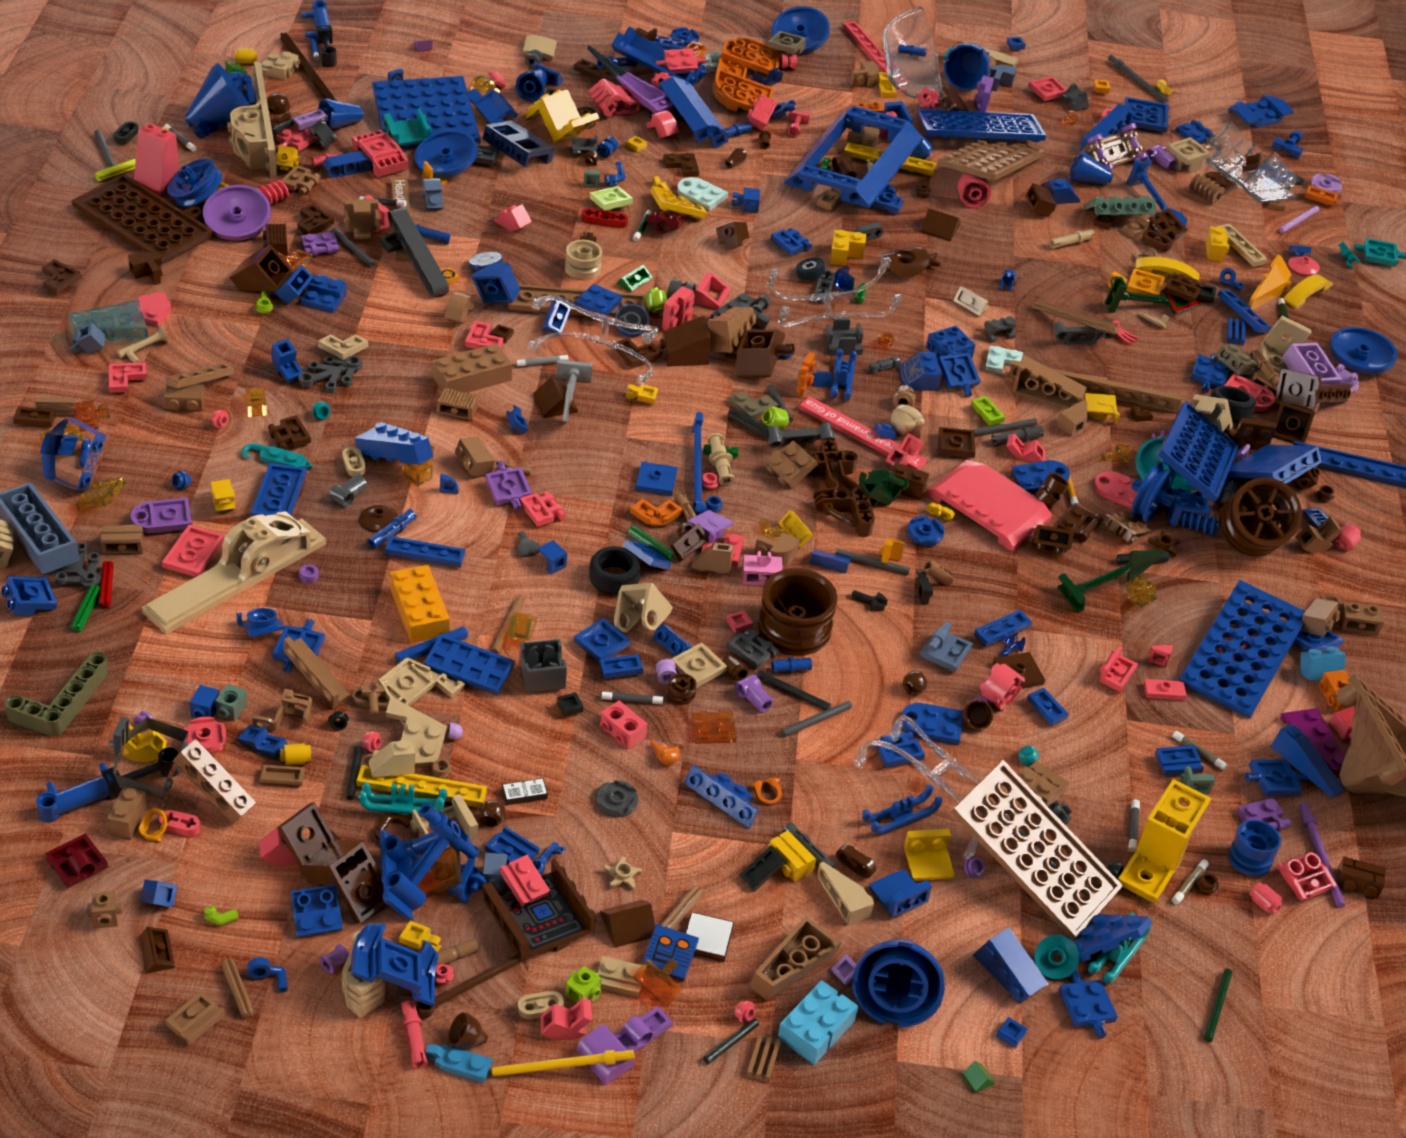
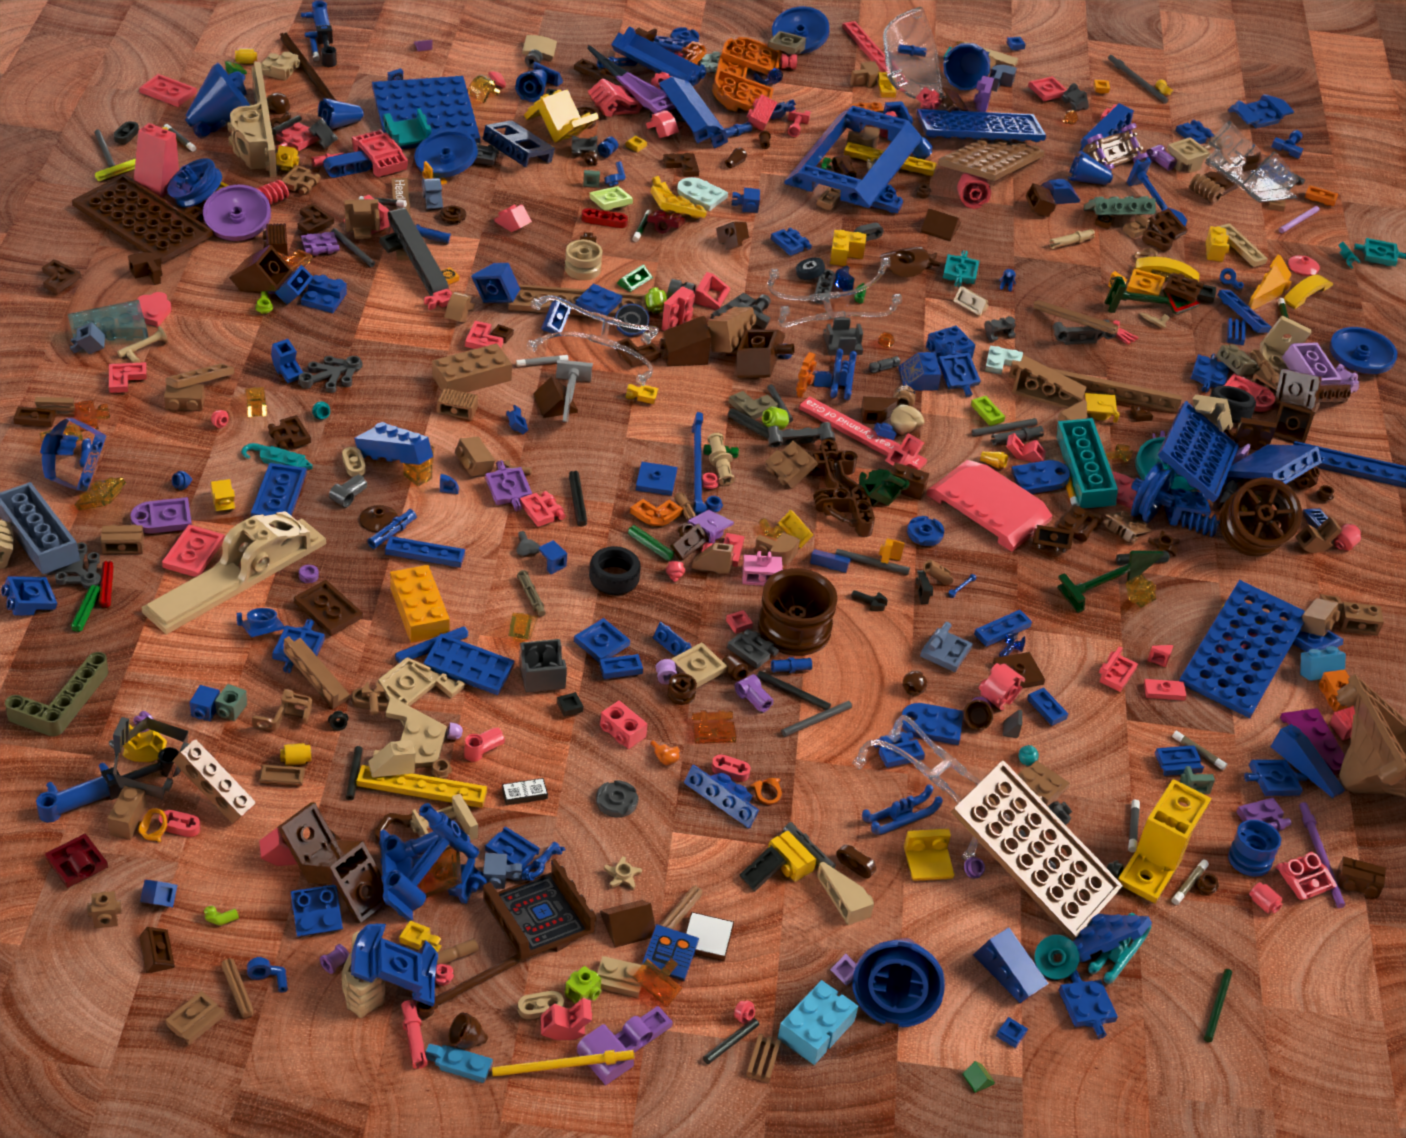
coral plate [184,717,226,753] -> none
blue slope [237,725,287,759] -> none
blue plate [242,74,256,105] -> none
lavender plate [292,109,328,130] -> none
tan plate [318,334,368,360] -> none
teal piece [358,782,447,815] -> none
coral plate [363,731,381,752] -> none
blue plate [467,88,519,133] -> none
tile [469,252,503,271] -> none
reddish brown piece [479,800,506,827] -> none
medium nougat bar [491,596,525,654] -> none
coral plate [499,855,550,907] -> none
dark grey bar [602,691,663,705] -> none
tan hose [614,583,673,633] -> none
blue tile [623,540,672,570] -> none
coral plate [655,48,706,74] -> none
medium nougat wedge [749,916,842,1000] -> none
blue bracket [869,869,932,918] -> none
yellow piece [926,502,955,520] -> none
reddish brown plate [938,427,975,458] -> none
reddish brown wheel [1036,472,1069,507] -> none
blue plate [1124,97,1169,133] -> none
blue plate [1289,245,1311,256] -> none
lavender plate [1311,173,1342,194] -> none
none -> coral tile [139,74,197,107]
none -> reddish brown plate [294,580,363,636]
none -> coral plate [424,288,453,310]
none -> reddish brown gear [440,205,466,224]
none -> coral piece [464,727,505,762]
none -> dark tan piece [517,570,546,617]
none -> pearl dark grey axle [569,471,587,526]
none -> coral plate [666,561,685,582]
none -> coral beam [712,754,751,782]
none -> reddish brown slope [861,396,898,424]
none -> teal plate [943,250,979,288]
none -> blue hinge [948,574,976,598]
none -> yellow cone [980,451,1008,469]
none -> dark grey slope [1003,710,1023,738]
none -> teal brick [1056,418,1118,509]

